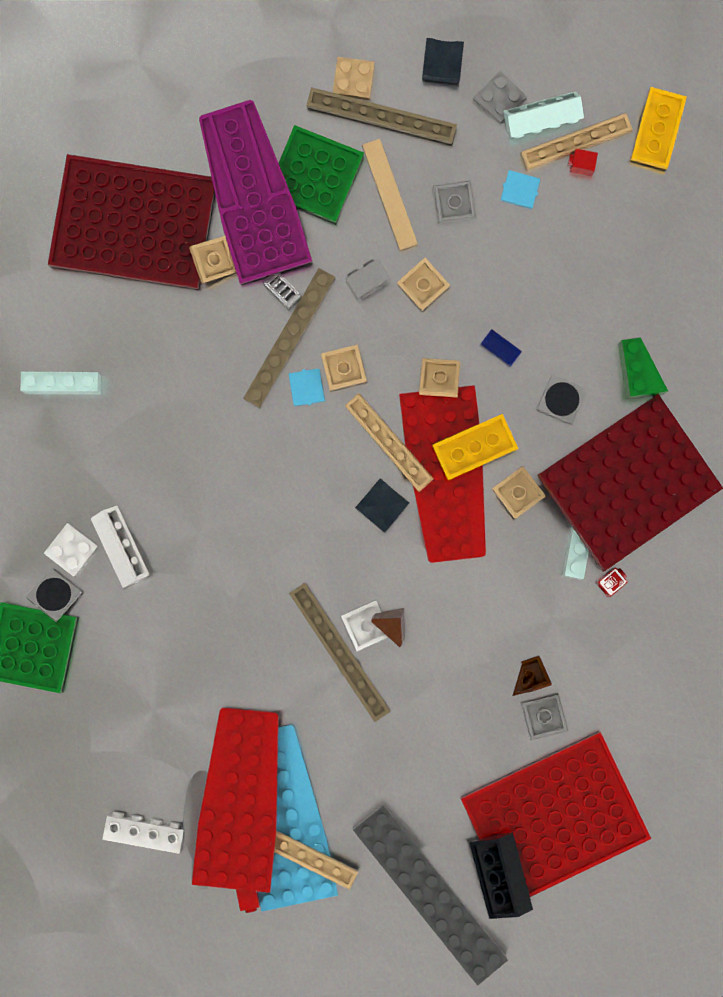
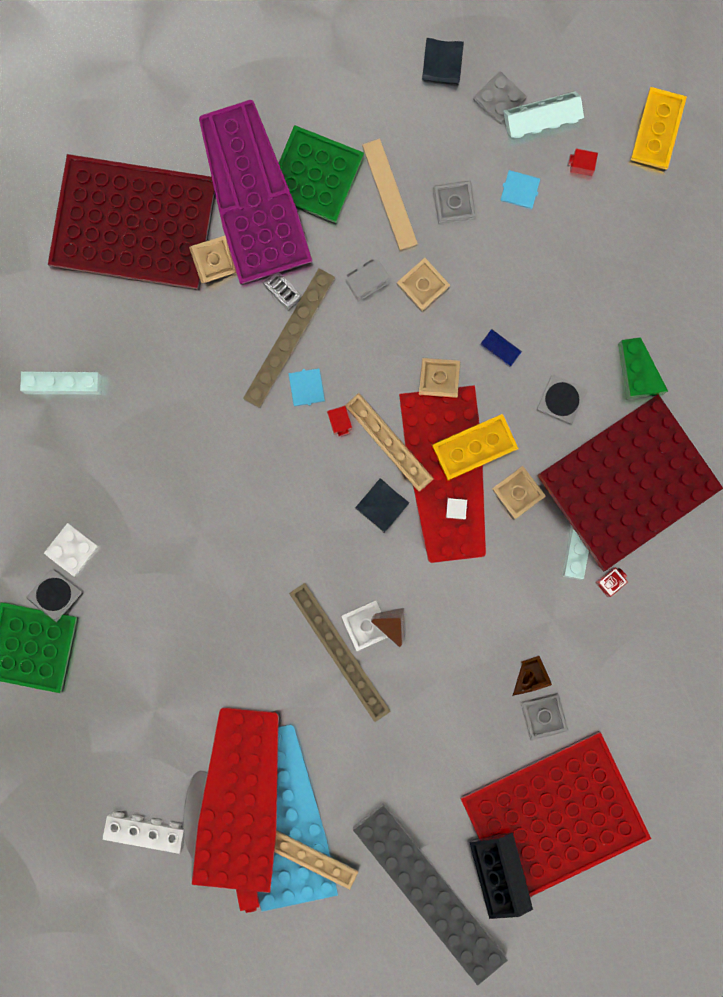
white brick [91,506,149,588] -> none
dark tan plate [306,87,457,144] -> none
tan plate [321,344,367,391] -> none
tan plate [332,57,375,100] -> none
tan tile [520,113,633,171] -> none
none -> red brick [327,406,352,437]
none -> white tile [446,498,467,519]

